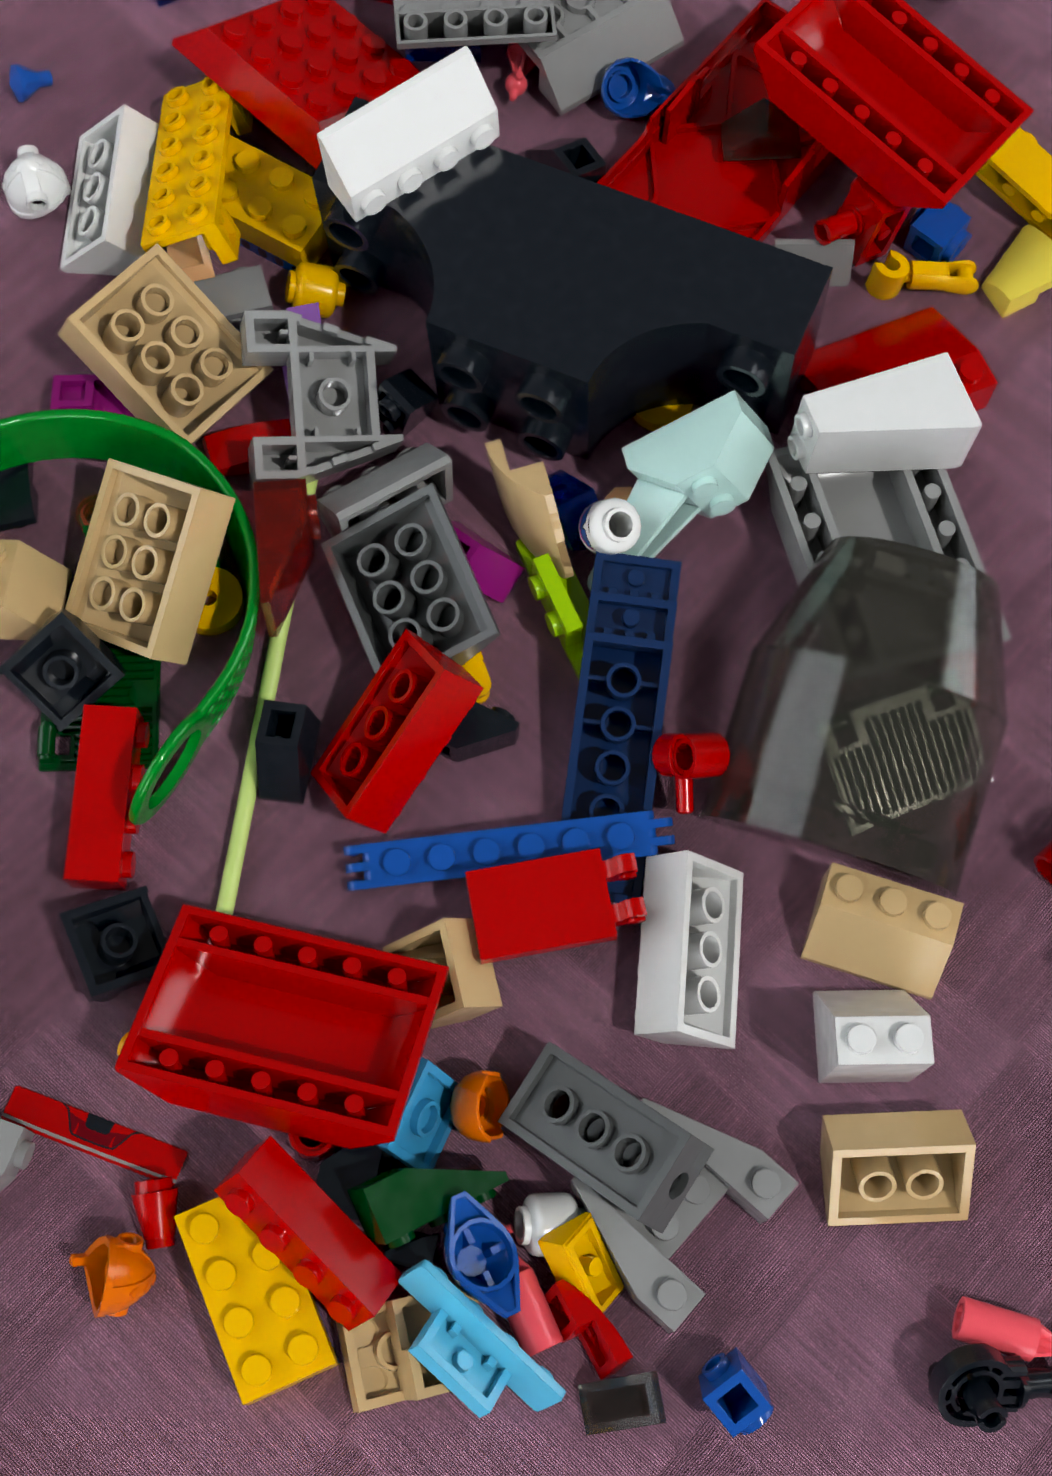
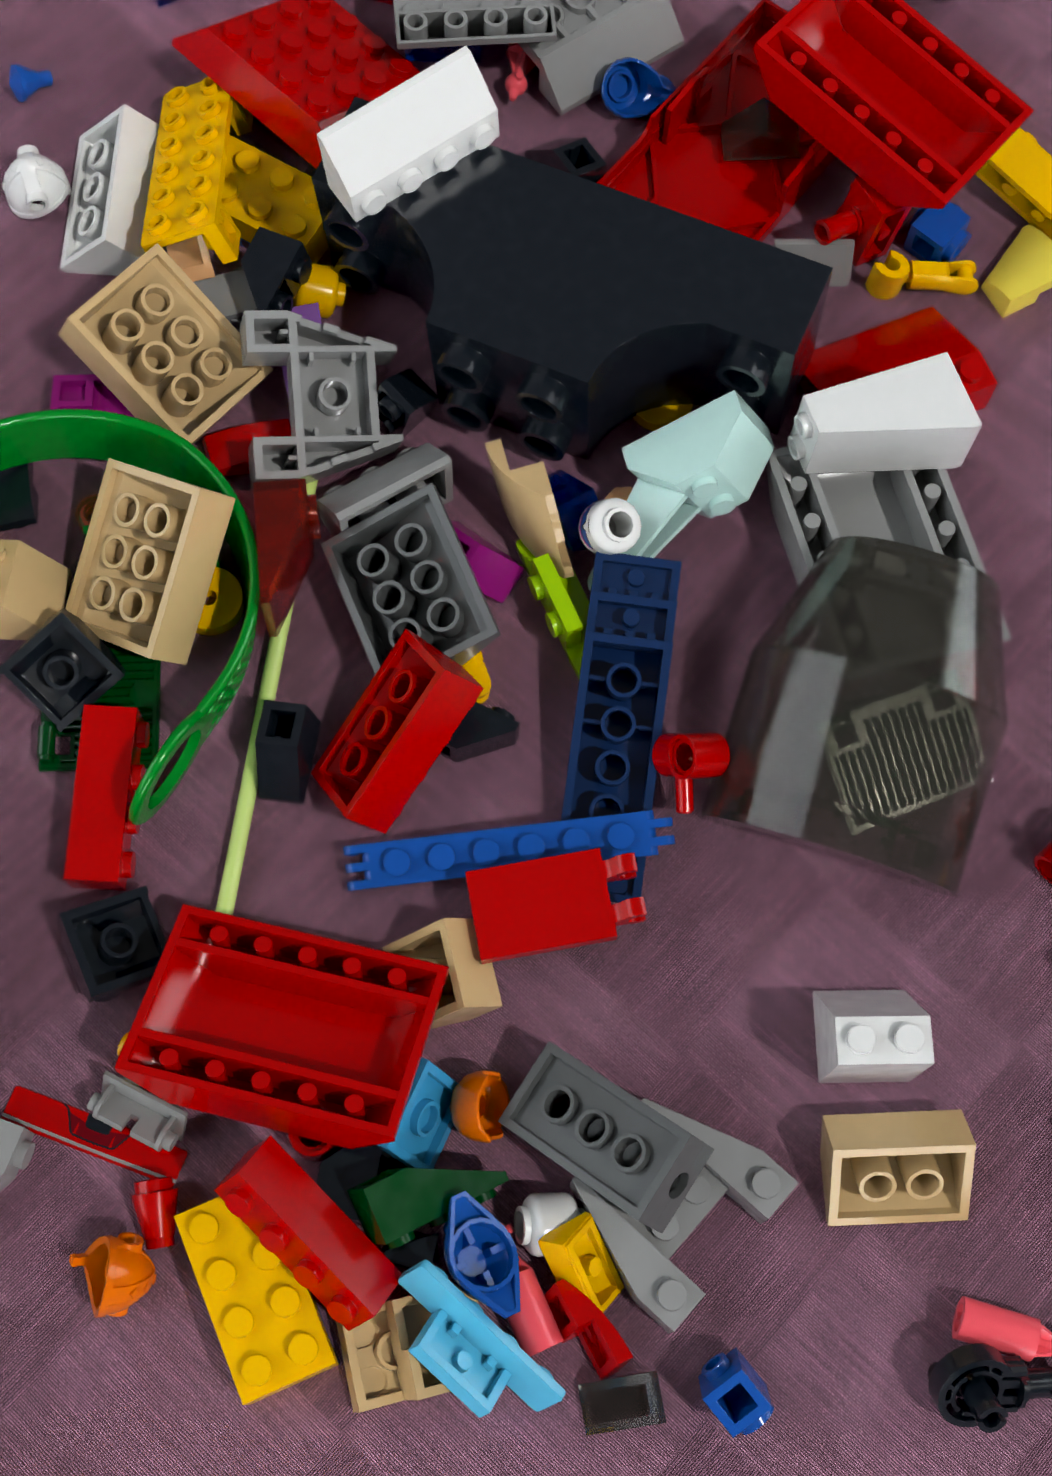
white slope [634,850,744,1049] -> none
tan slope [800,862,964,1000] -> none
none -> light grey hinge [87,1071,188,1152]
none -> black slope [241,227,313,311]

